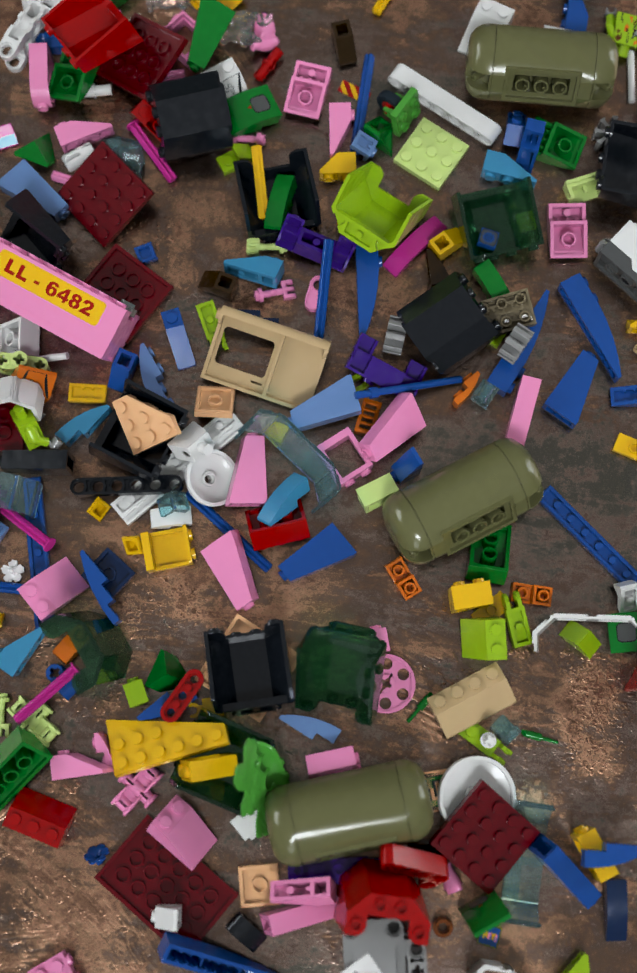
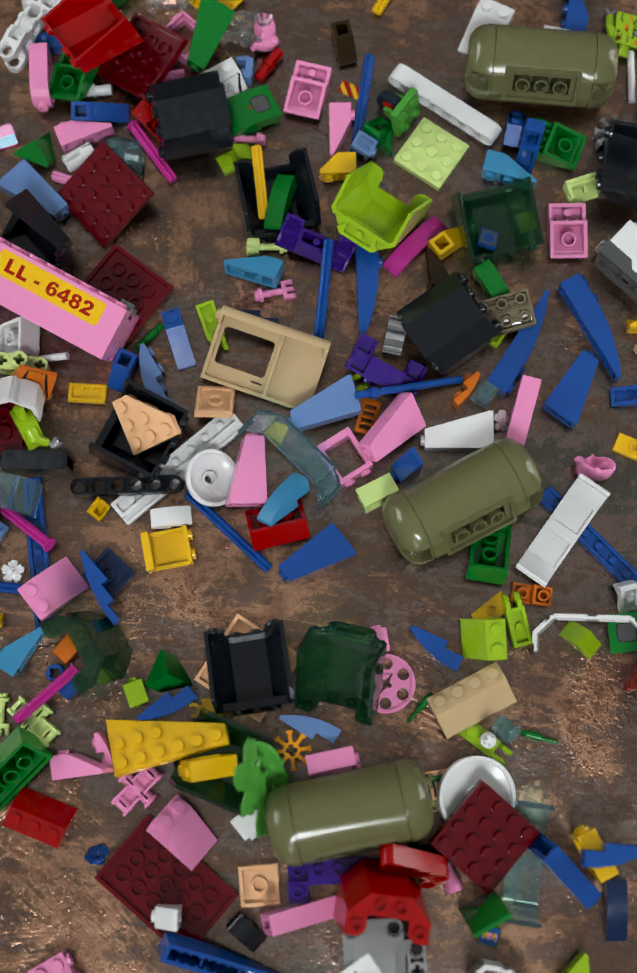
dark azure slope [55,404,113,448] -> none
yellow slope [122,535,143,555] -> none
blue tile [134,242,158,265] -> none
clear light blue panel [157,491,190,517] -> none
red plate [160,669,205,723] -> none
white torso [167,421,215,462] -> none
dark brown slope [198,271,239,301] -> none
bright pink slope [200,529,259,611] -> none
bright pink slope [270,876,336,906] -> none
bright pink piece [305,275,320,313] -> none
orange slope [384,556,422,601] -> none
dark orange plate [433,916,453,938] -> none
yellow brick [447,578,494,614] -> none
light grey gear [497,322,535,365] -> none
none -> blue slope [71,101,129,123]
none -> green wheel [131,322,165,354]
none -> medium blue bracket [236,55,255,86]
none -> light orange gear [274,730,312,771]
none -> blue slope [410,625,463,672]
none -> white slope [420,410,494,452]
none -> white plant [493,410,510,432]
none -> white windscreen [515,473,610,588]
none -> bright pink hair [574,454,617,481]

